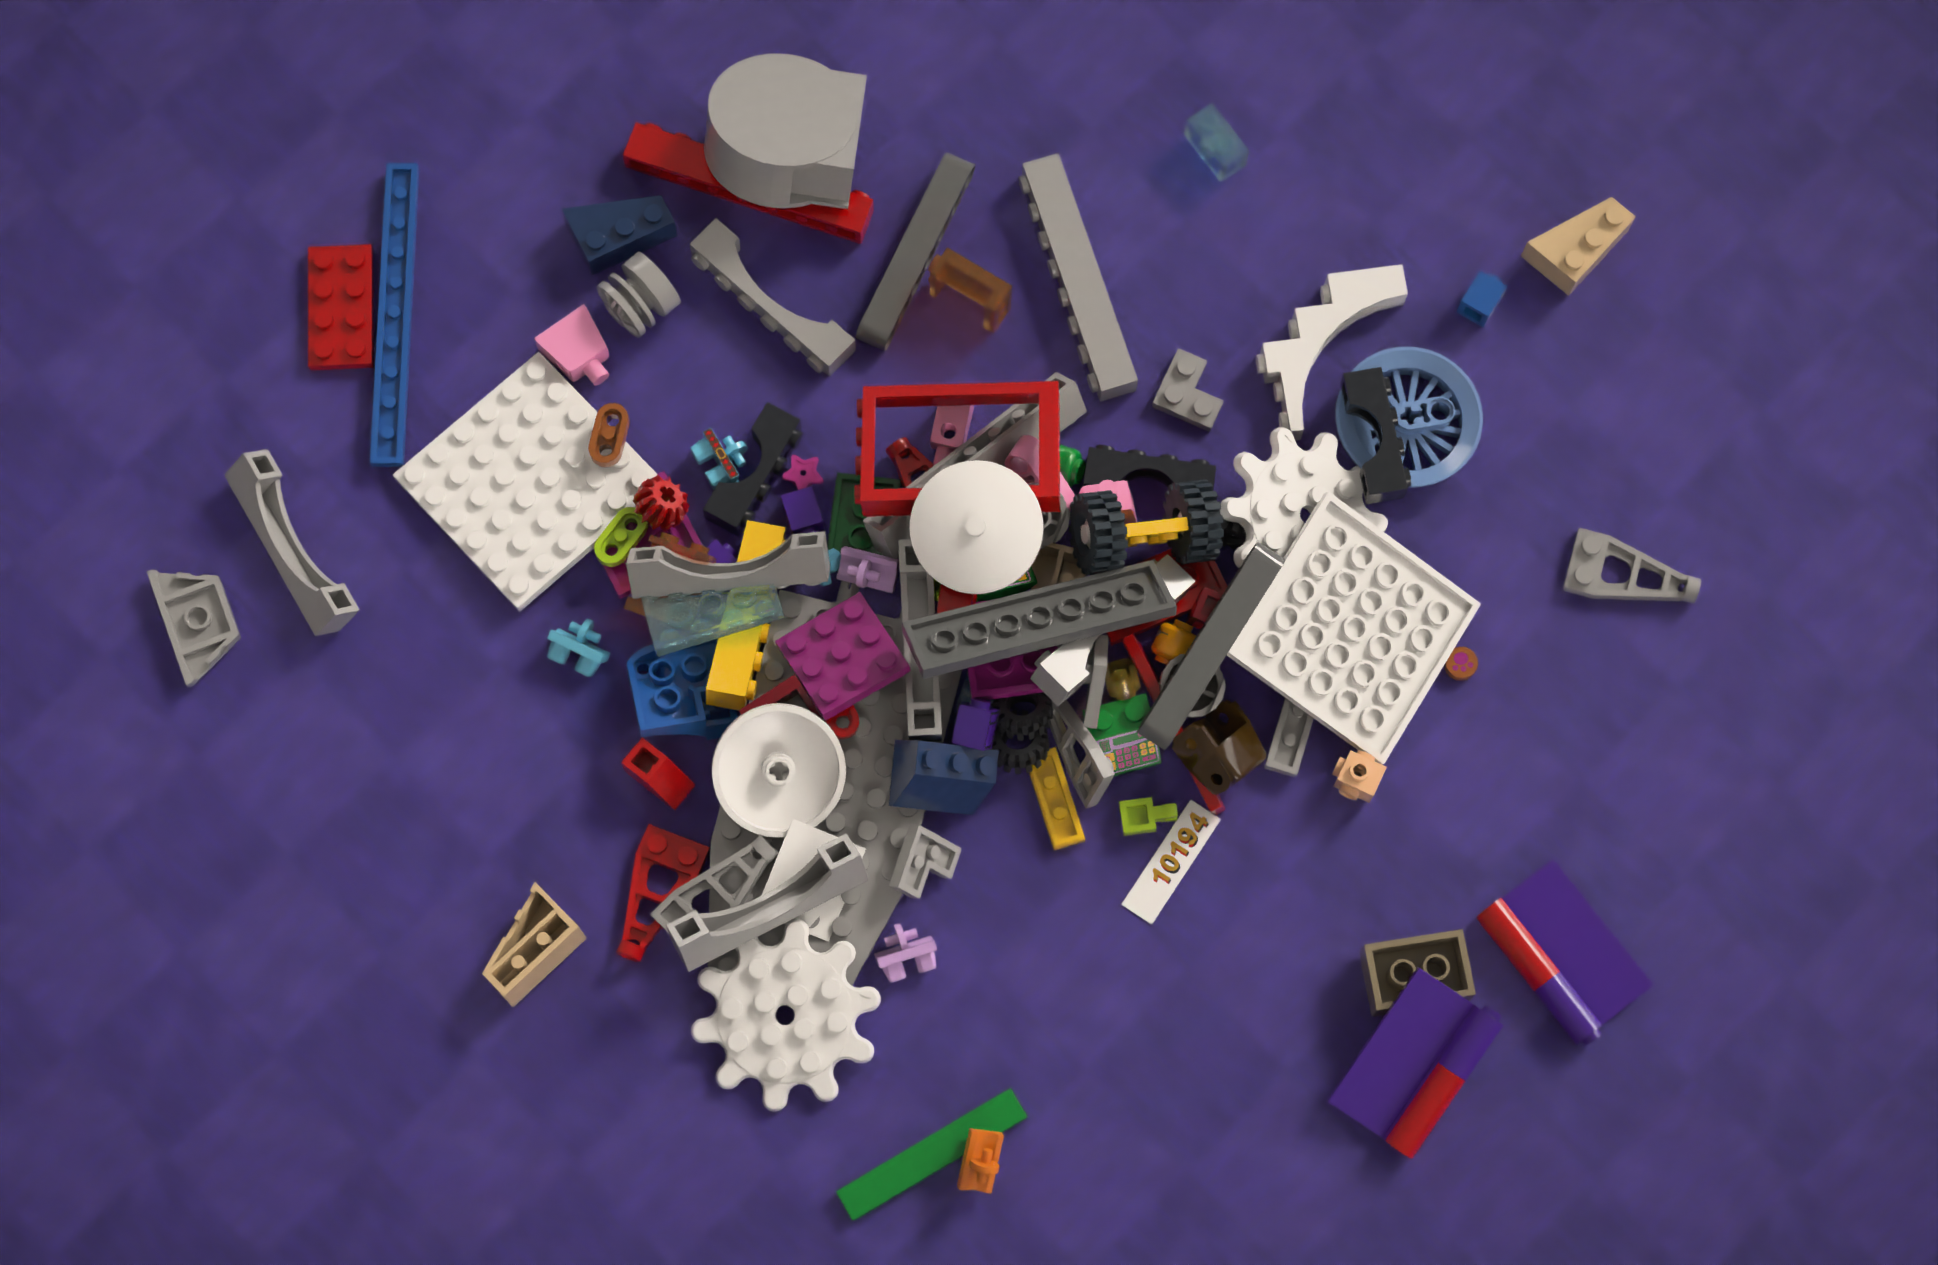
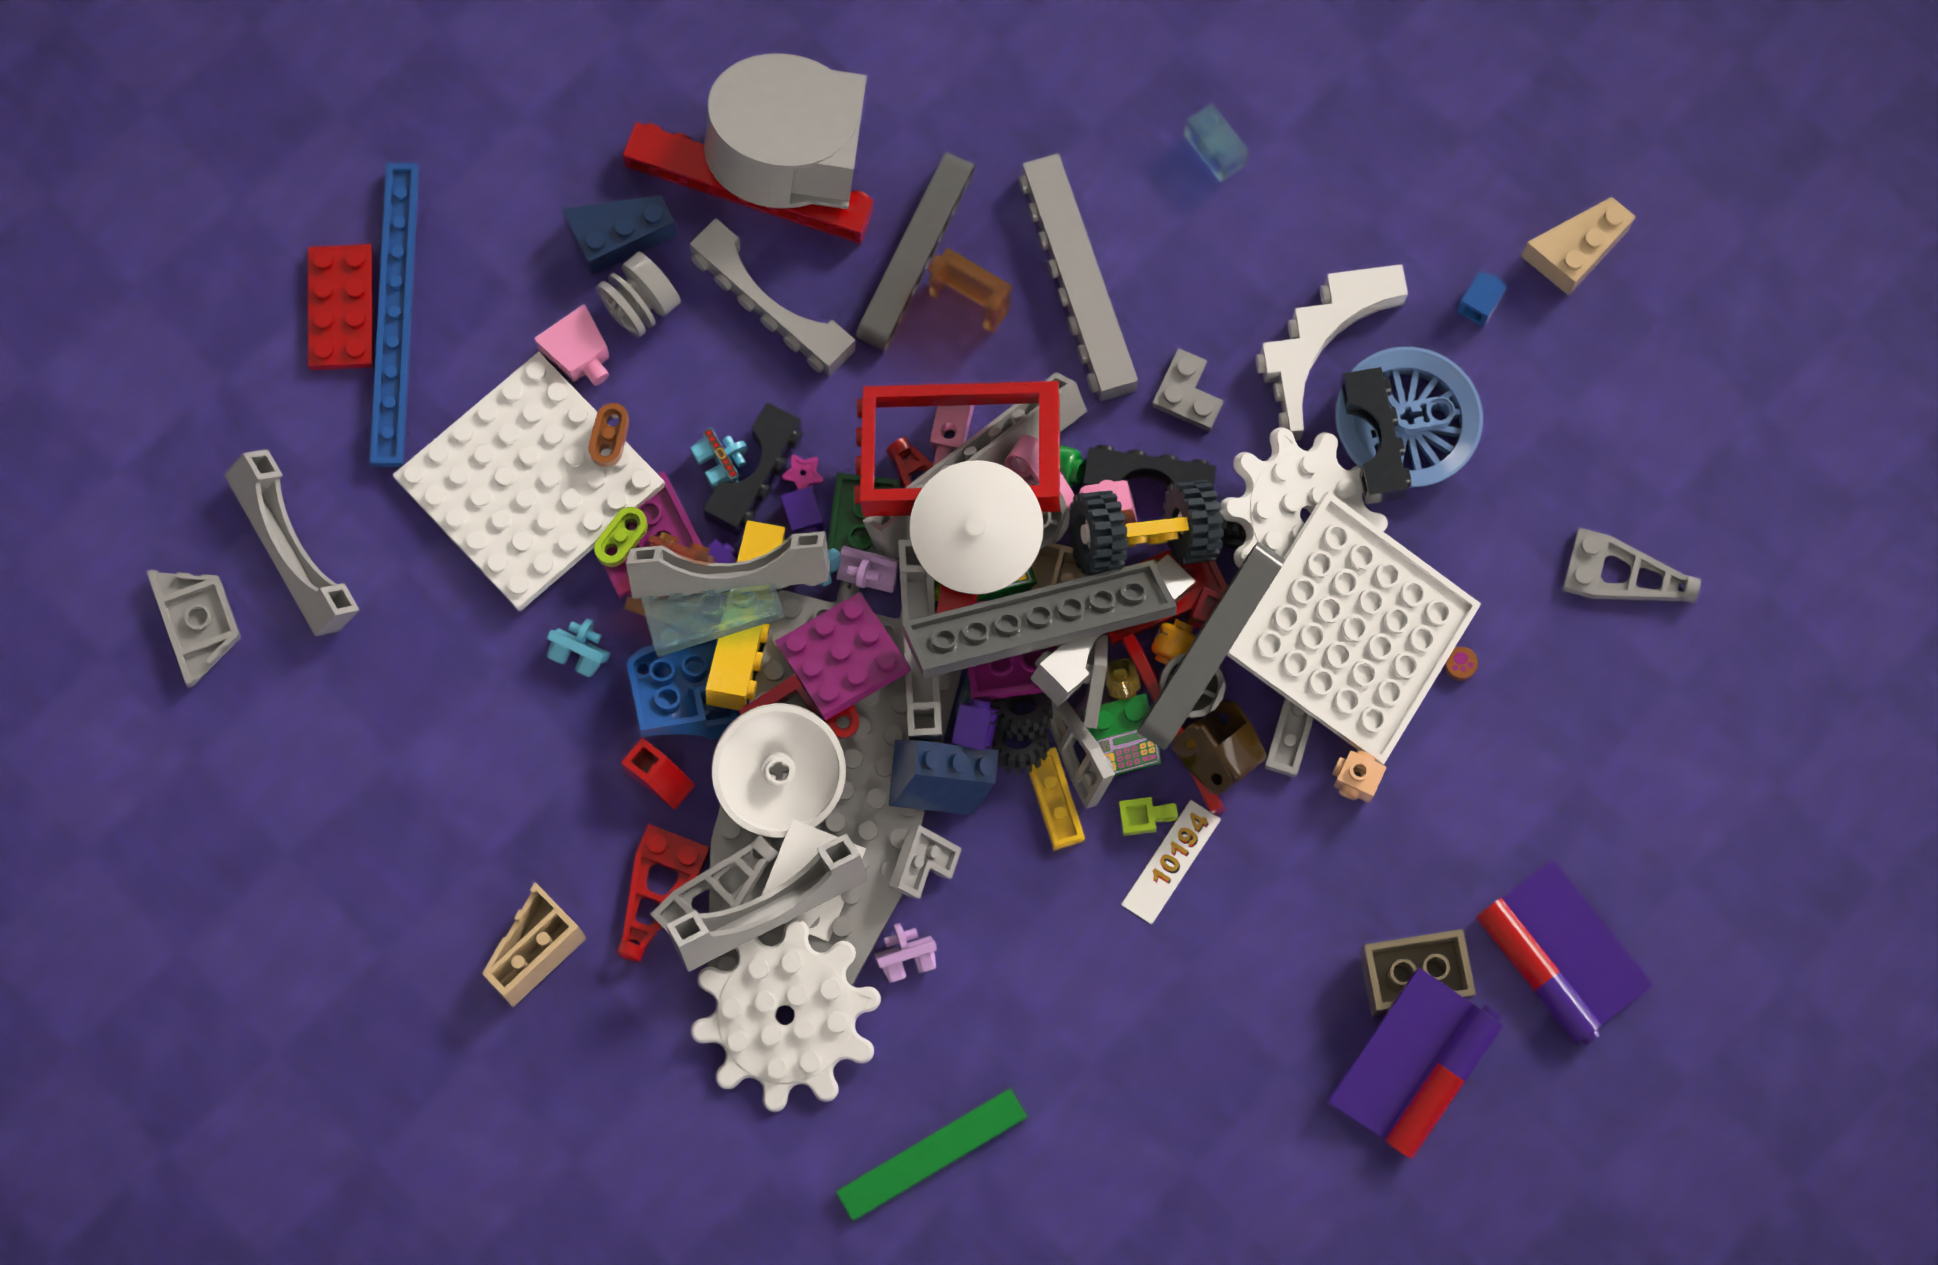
red gear [633,474,690,532] -> none
orange hips [957,1128,1004,1194] -> none

